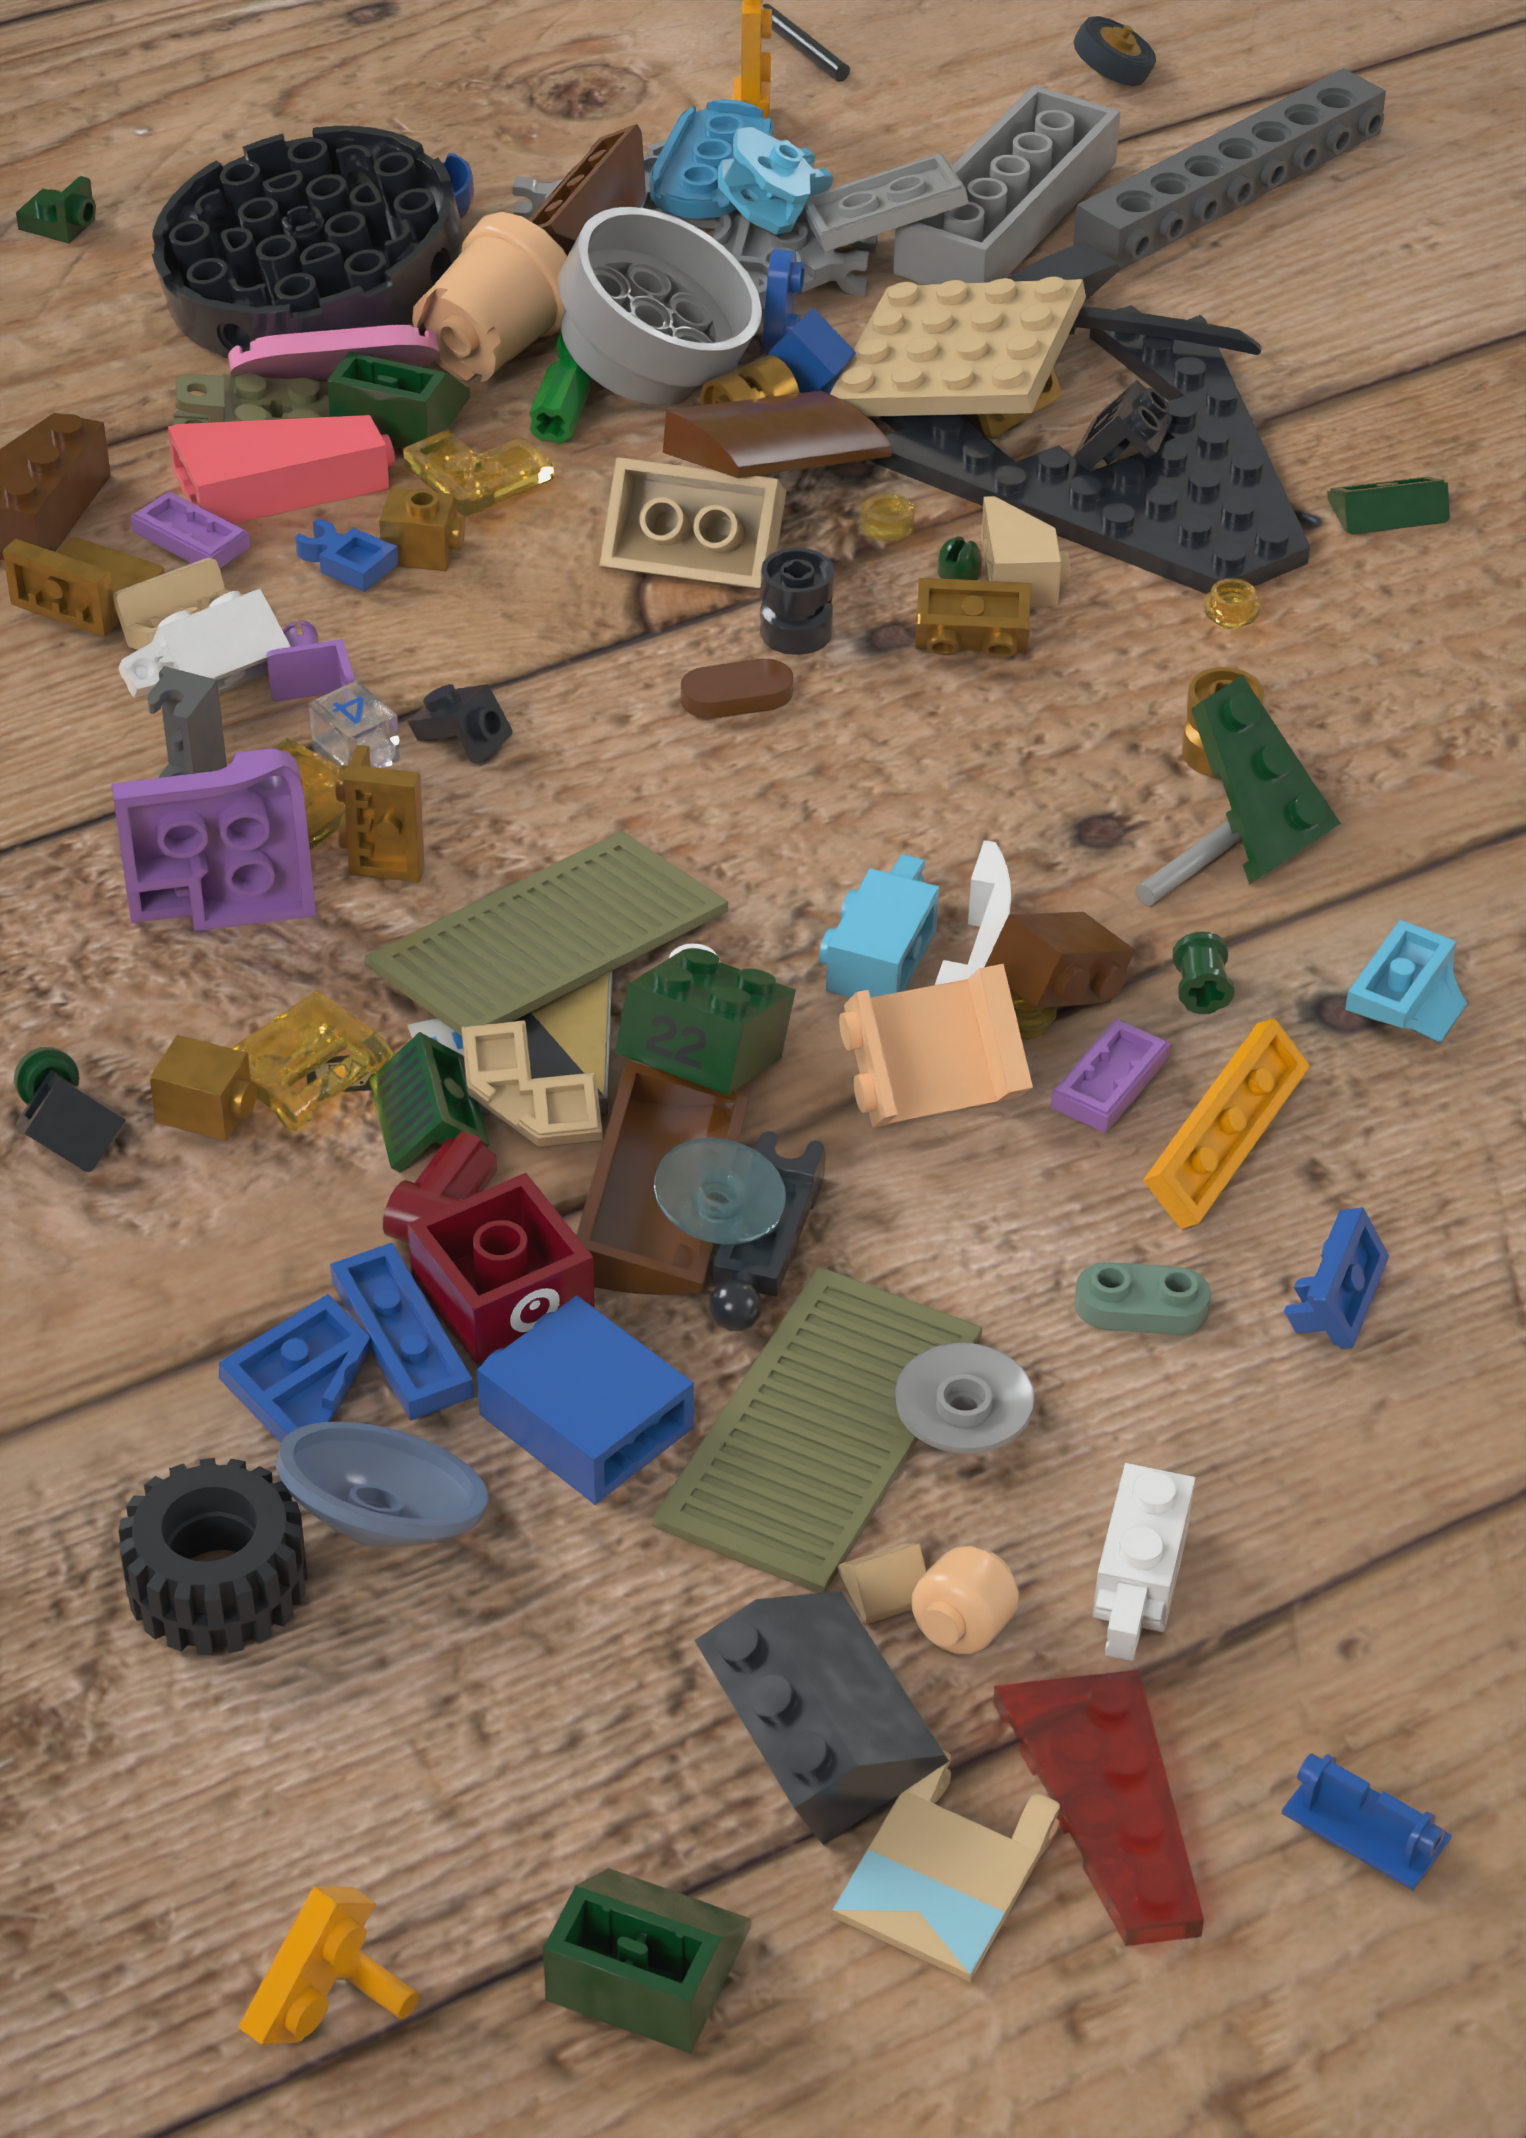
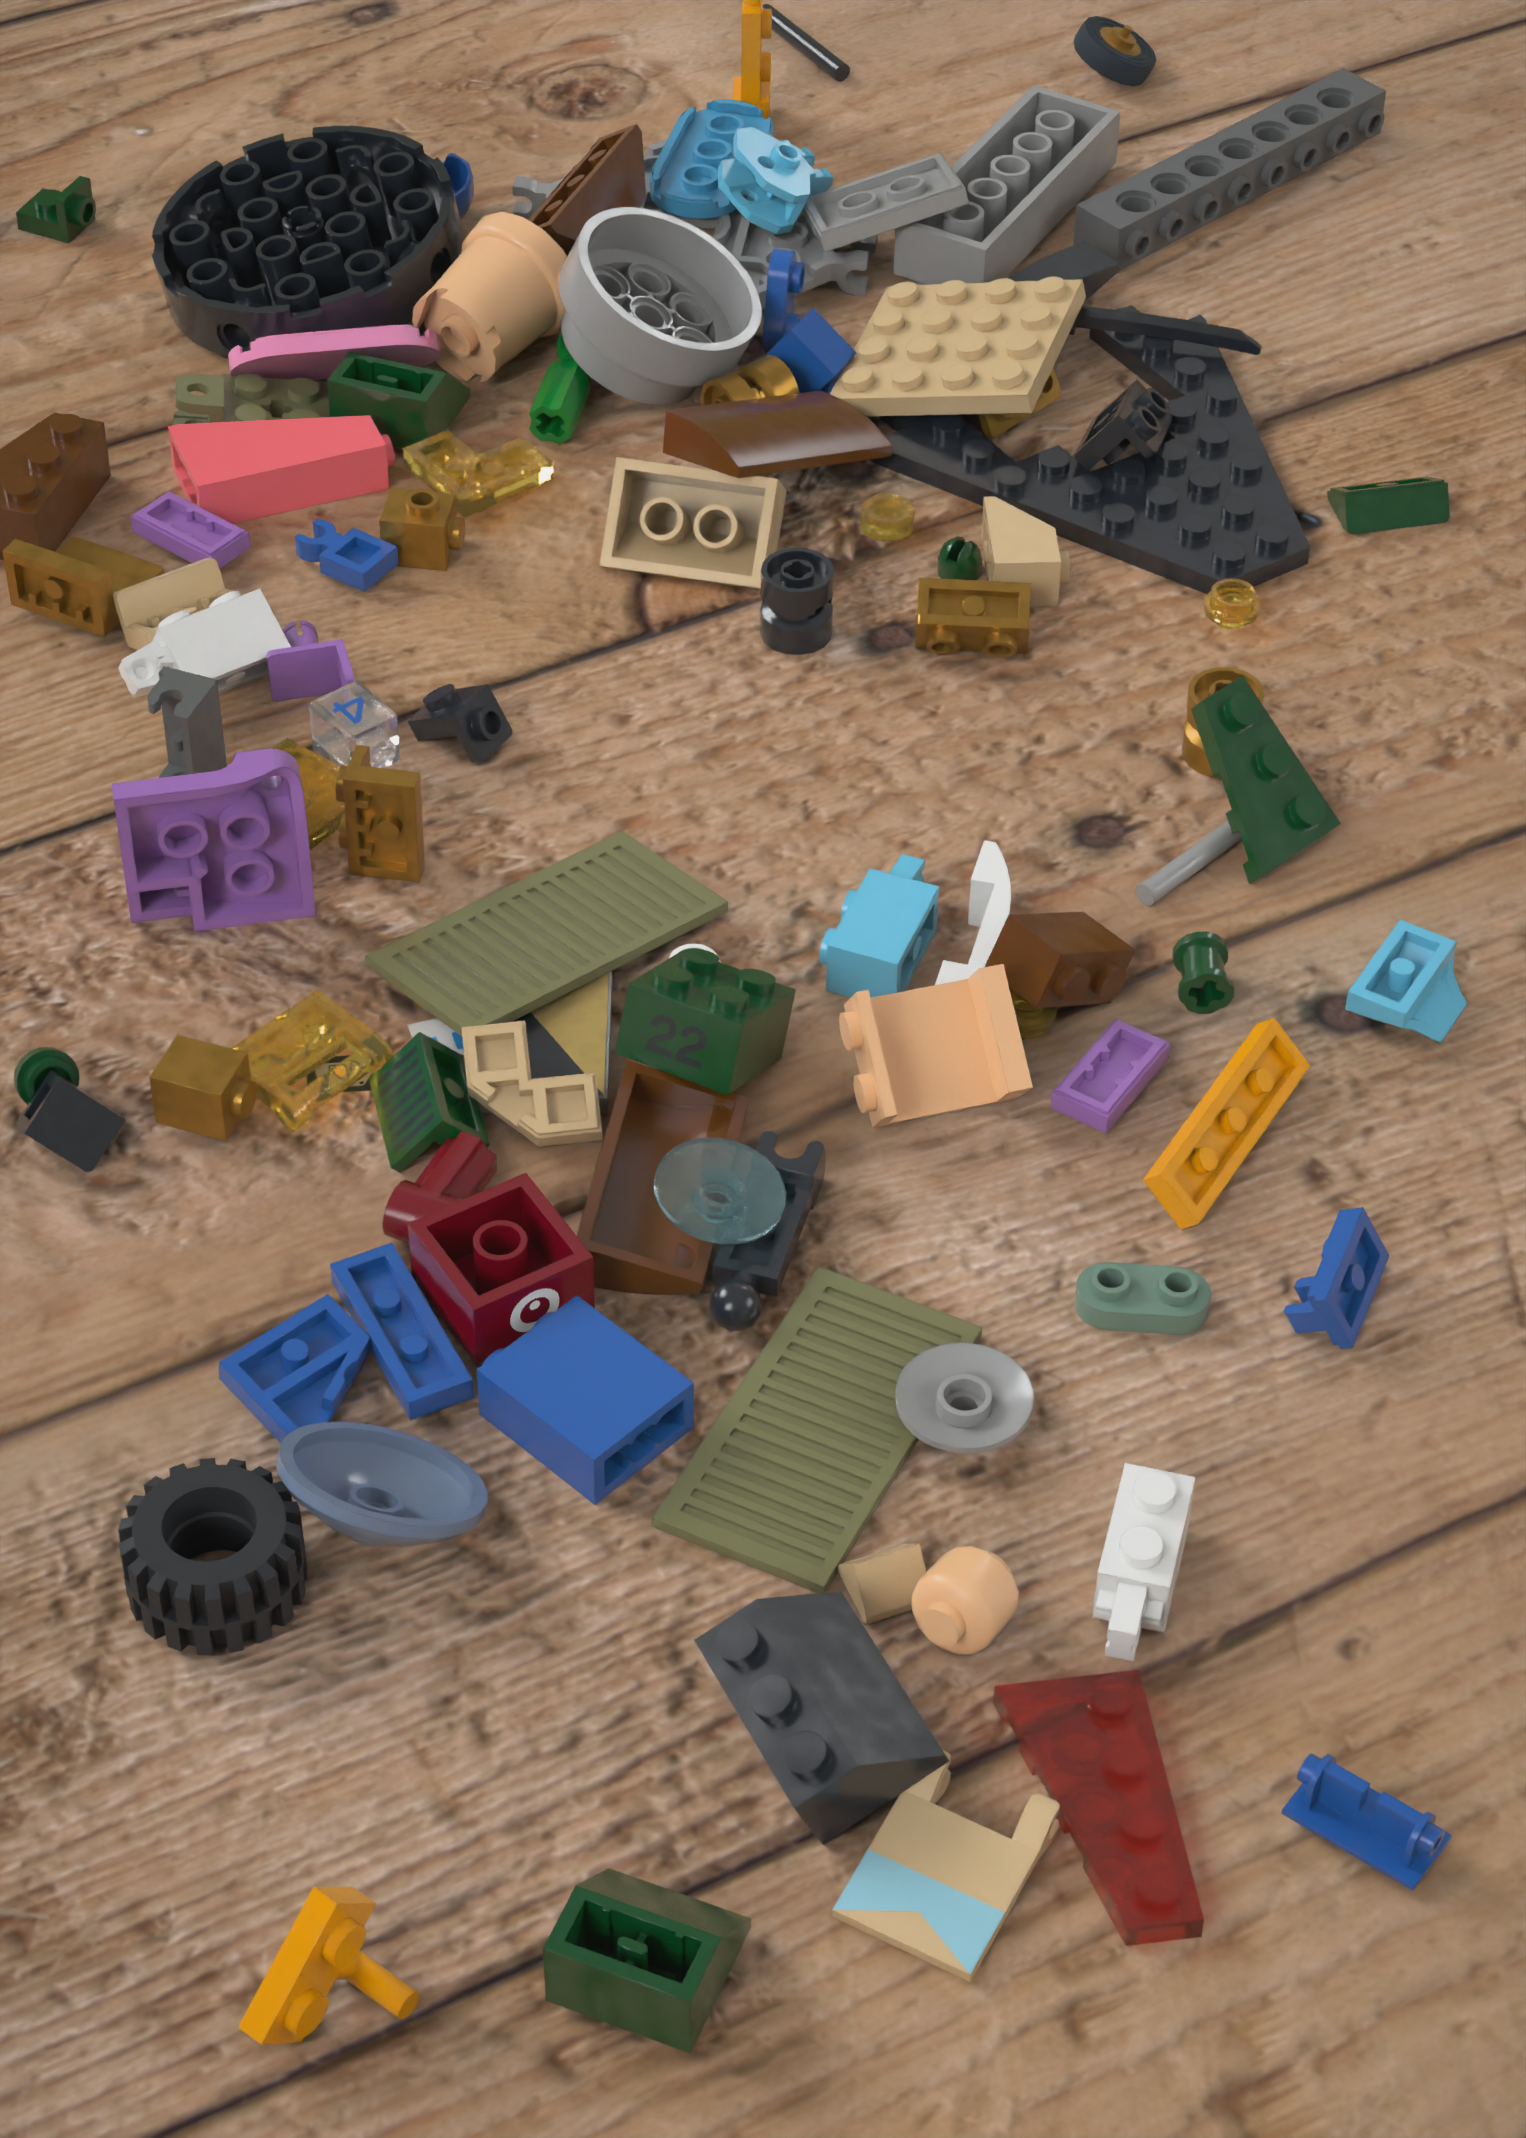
reddish brown tile [681,659,793,719] -> none

